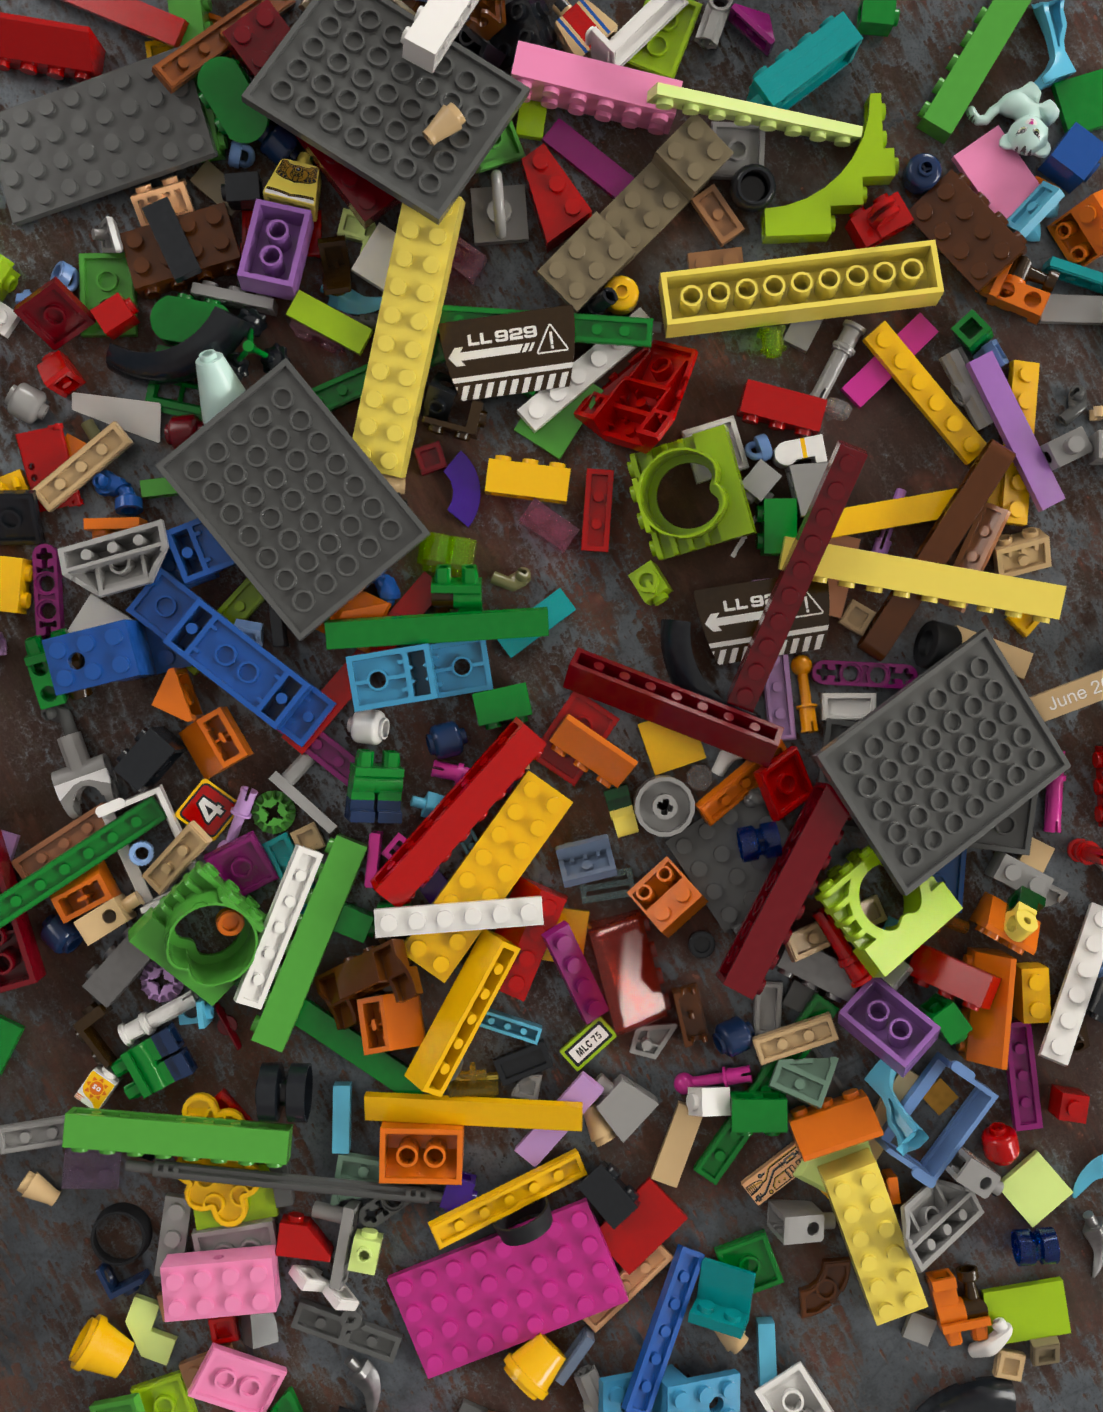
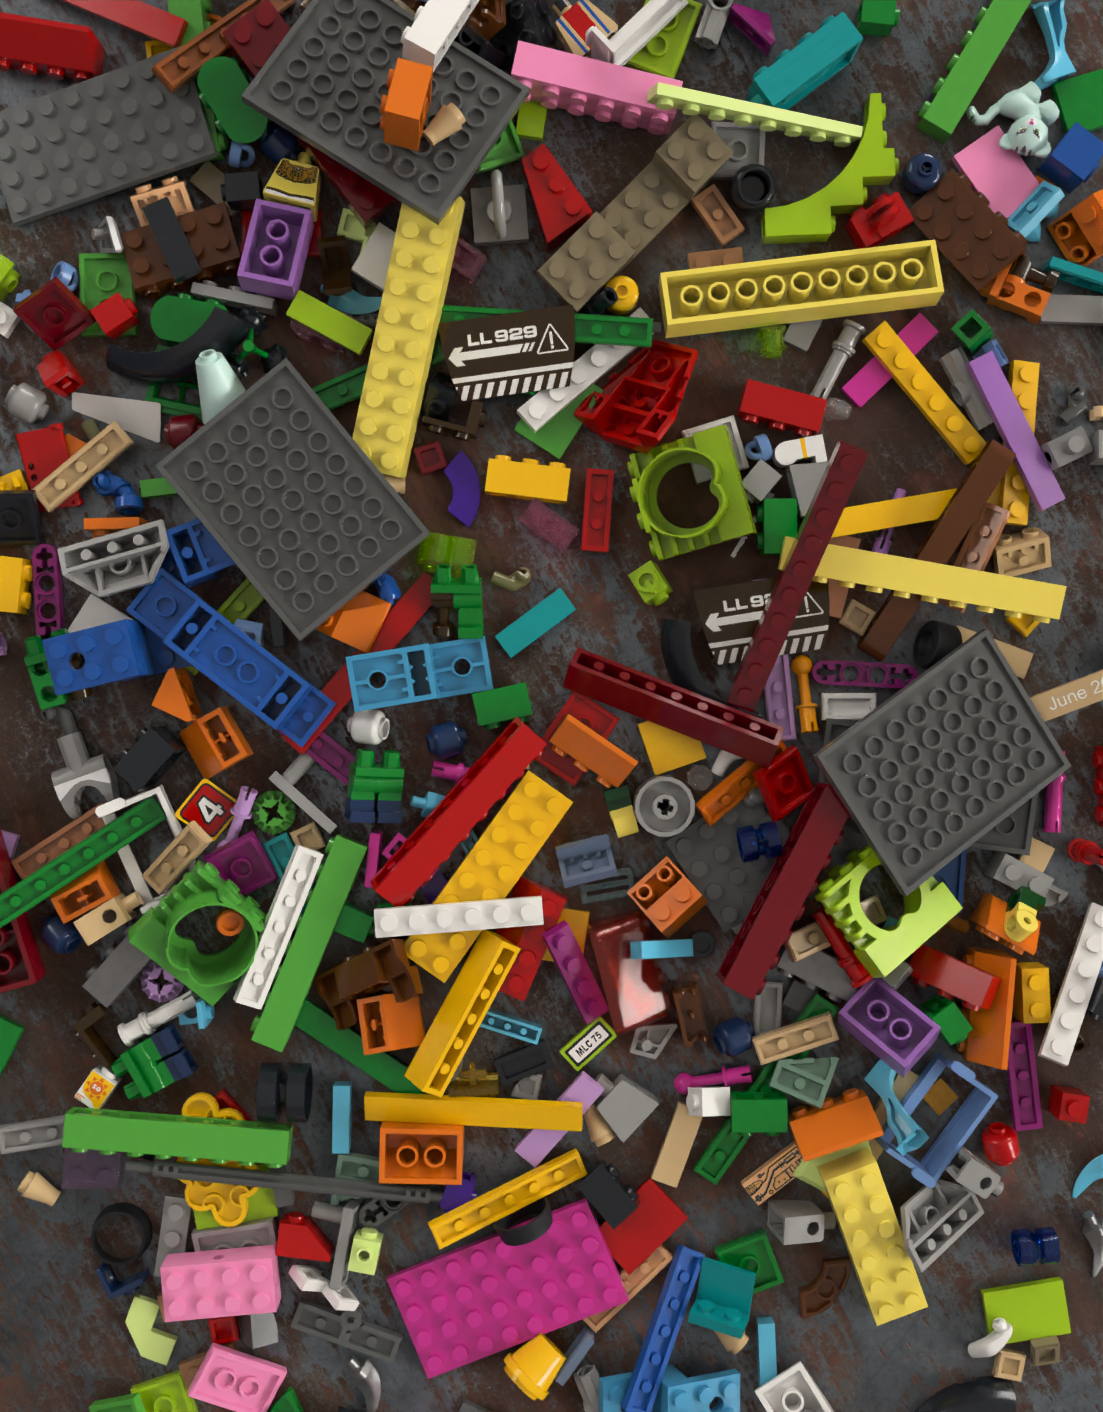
yellow piece [68,1314,134,1378] -> none
light blue axle [128,841,155,866] -> none
dark red piece [214,1002,242,1050] -> none
green tile [324,607,549,650] -> none
magenta tile [542,118,634,199] -> none
orange tile [881,1168,901,1205] -> none
light grey tile [901,1311,938,1346] -> none
orange hips [925,1264,992,1347] -> none
yellowish green tile [1000,1149,1074,1228] -> none
none -> orange brick [380,58,433,151]
none -> medium azure piece [630,939,693,959]

